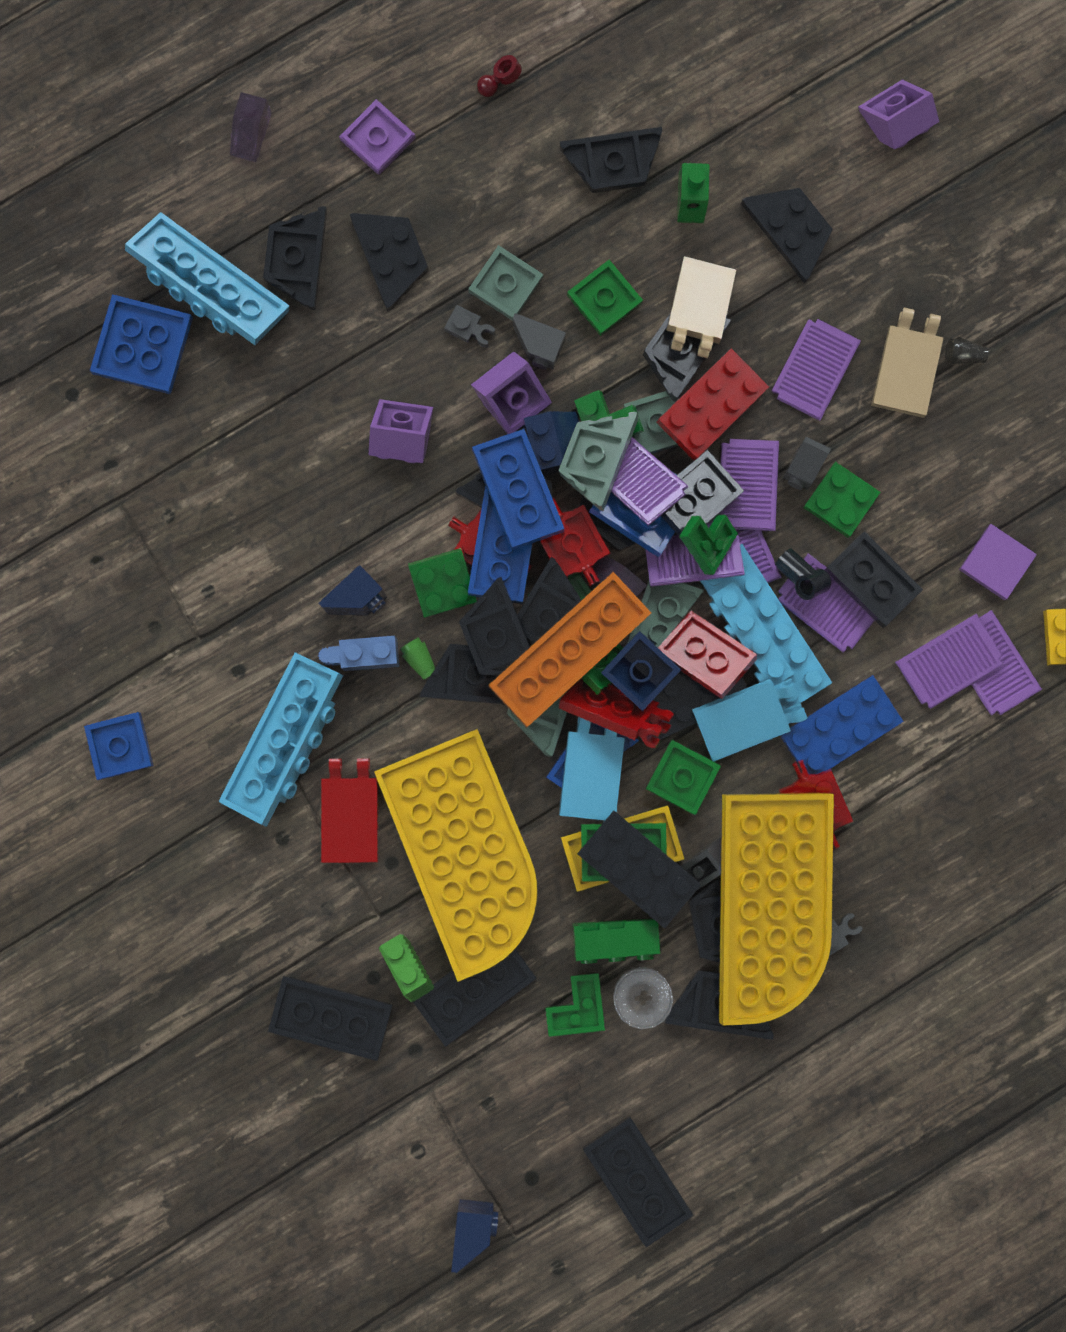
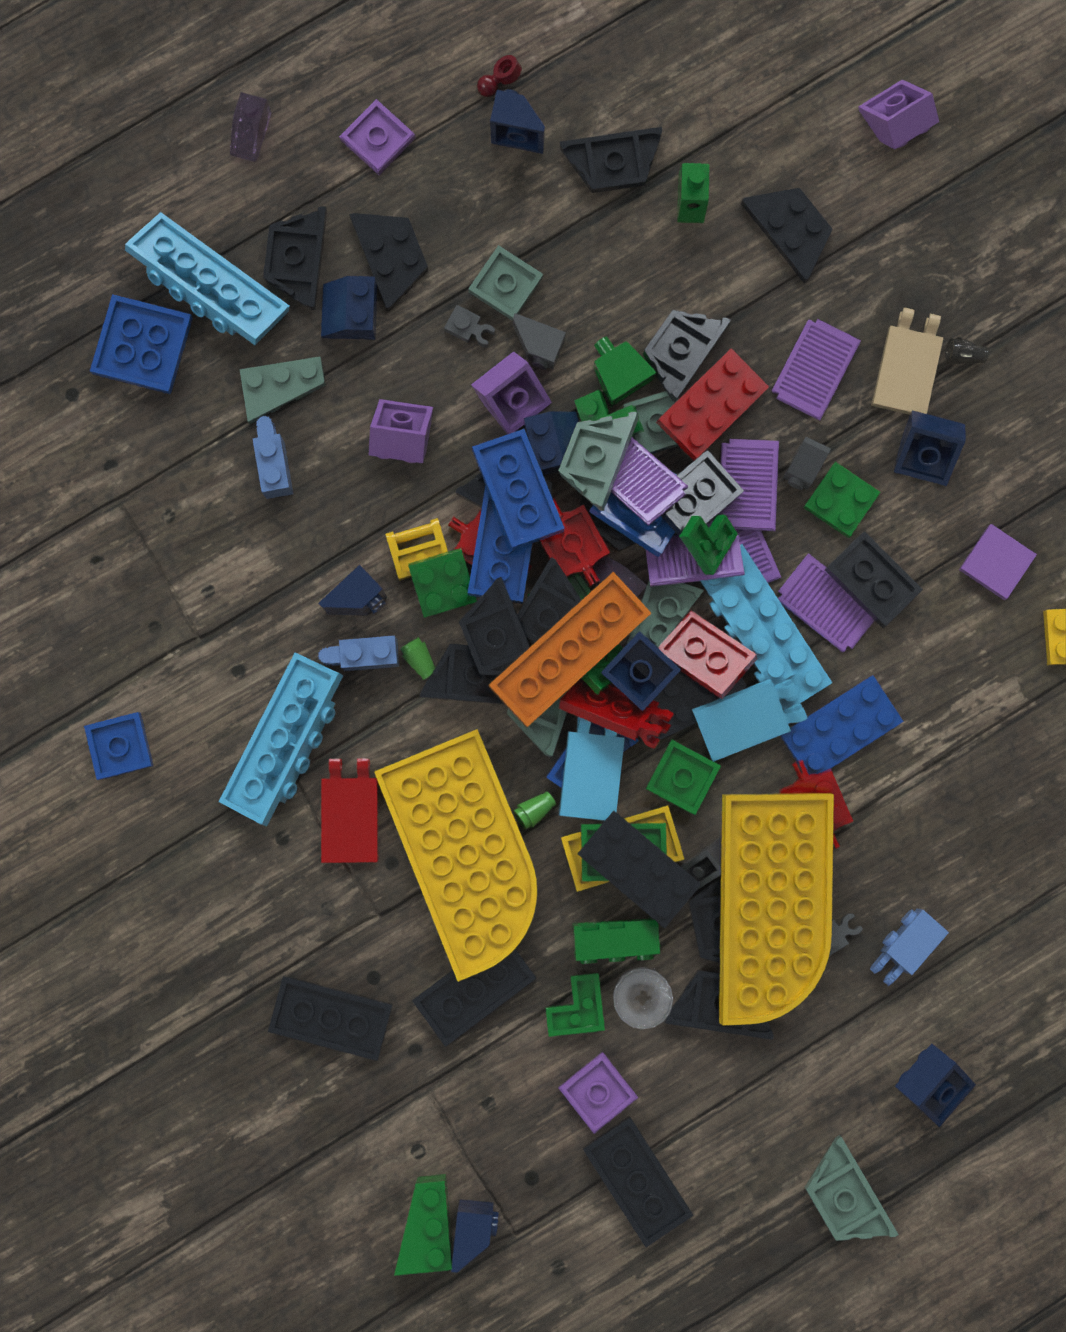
bright green brick [379,934,434,1002] -> none
green plate [567,259,643,336] -> none
tan tile [667,256,736,358] -> none
black piece [775,548,831,600] -> none
medium lavender window [895,614,1003,709] -> none
medium lavender window [971,610,1042,715] -> none
none -> sand green wing [240,357,326,425]
none -> medium blue hinge [253,416,293,499]
none -> dark blue slope [321,276,378,340]
none -> yellow plate [385,518,448,581]
none -> green wedge [394,1174,453,1276]
none -> dark blue slope [490,89,545,154]
none -> bright green cone [513,791,556,829]
none -> medium lavender tile [558,1051,638,1133]
none -> green torso [593,336,656,407]
none -> sand green wing [805,1135,899,1241]
none -> medium blue hinge [870,909,949,986]
none -> dark blue slope [894,410,966,486]
none -> dark blue slope [895,1043,976,1127]

